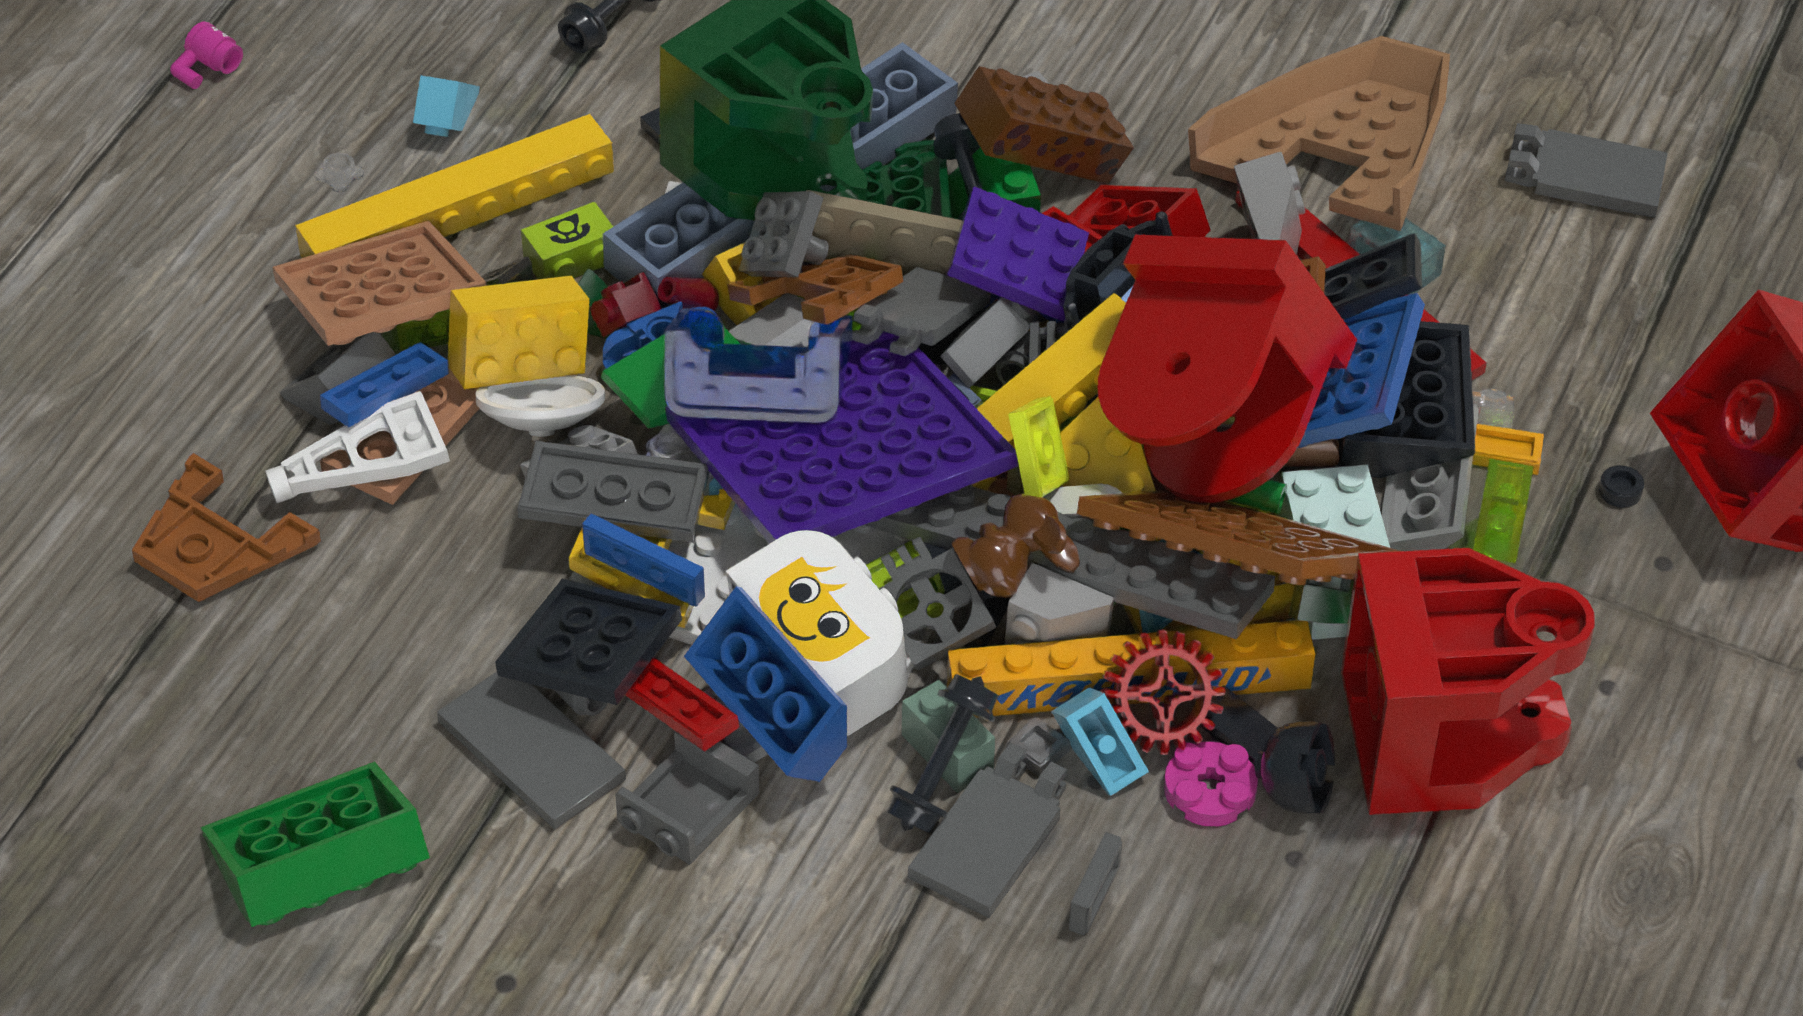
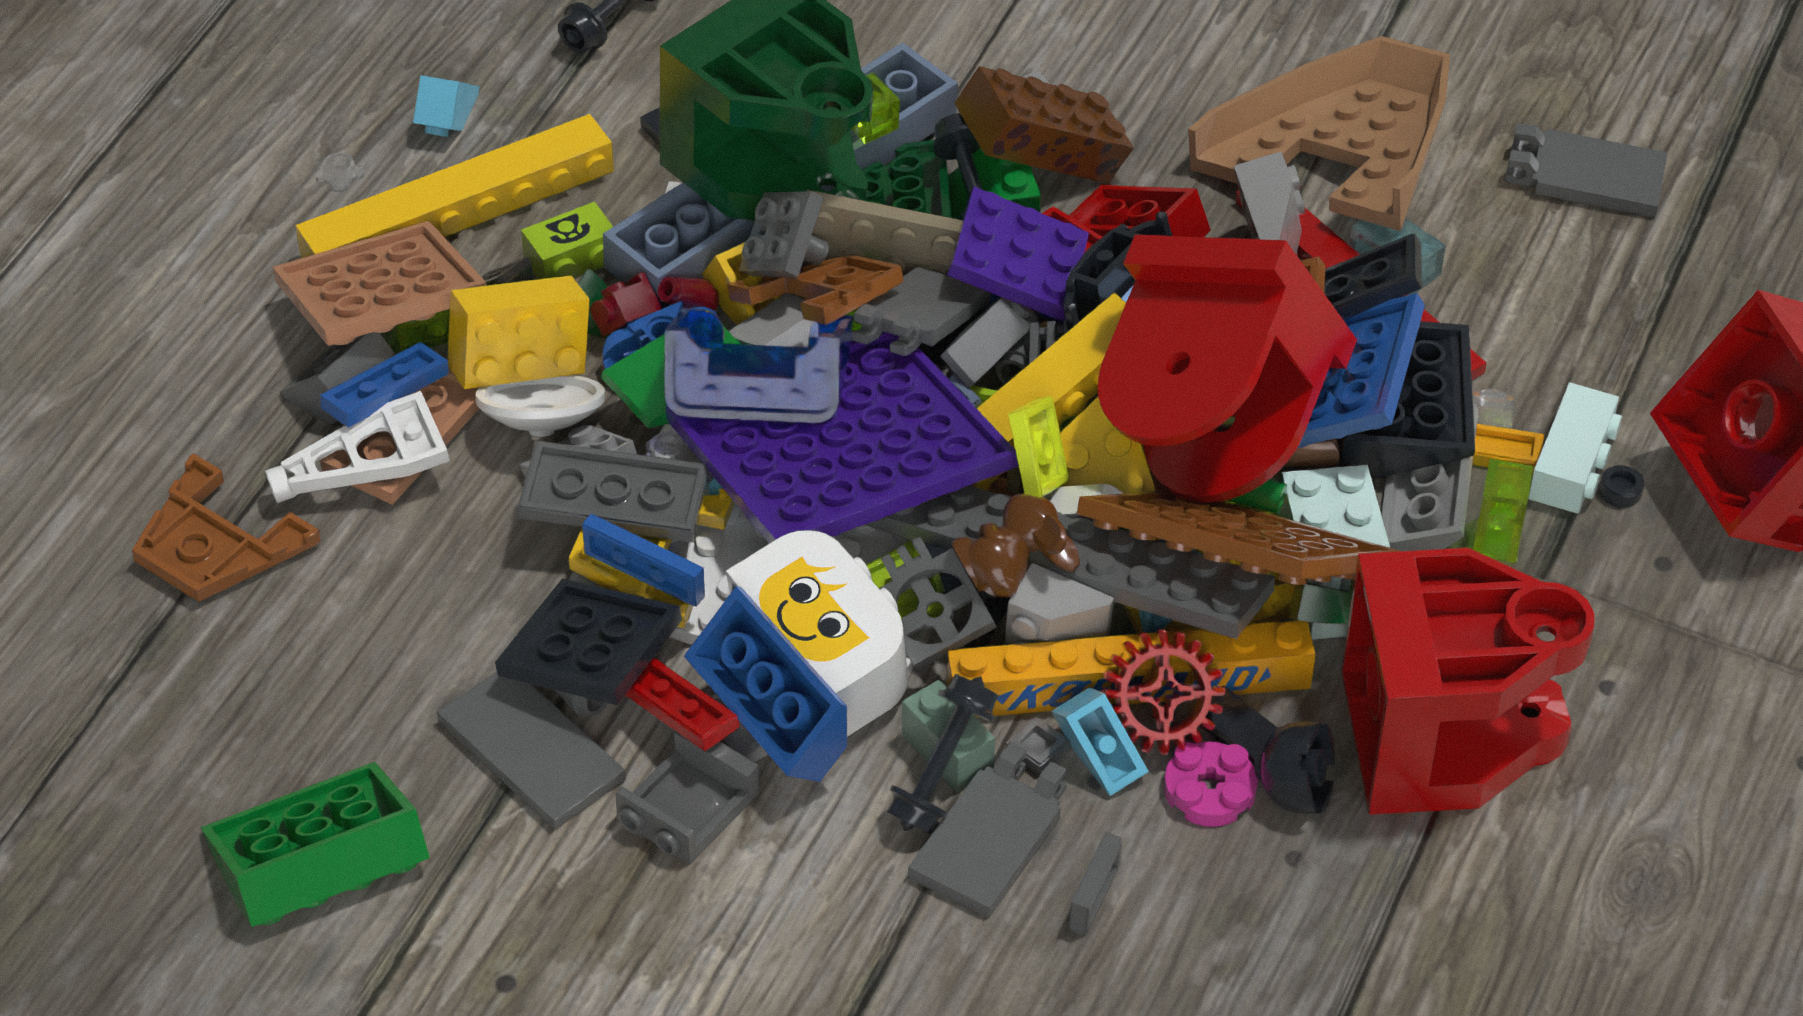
dark pink piece [170,21,243,89] -> none
none -> clear neon green panel [851,73,900,144]
none -> light aqua brick [1529,382,1623,514]

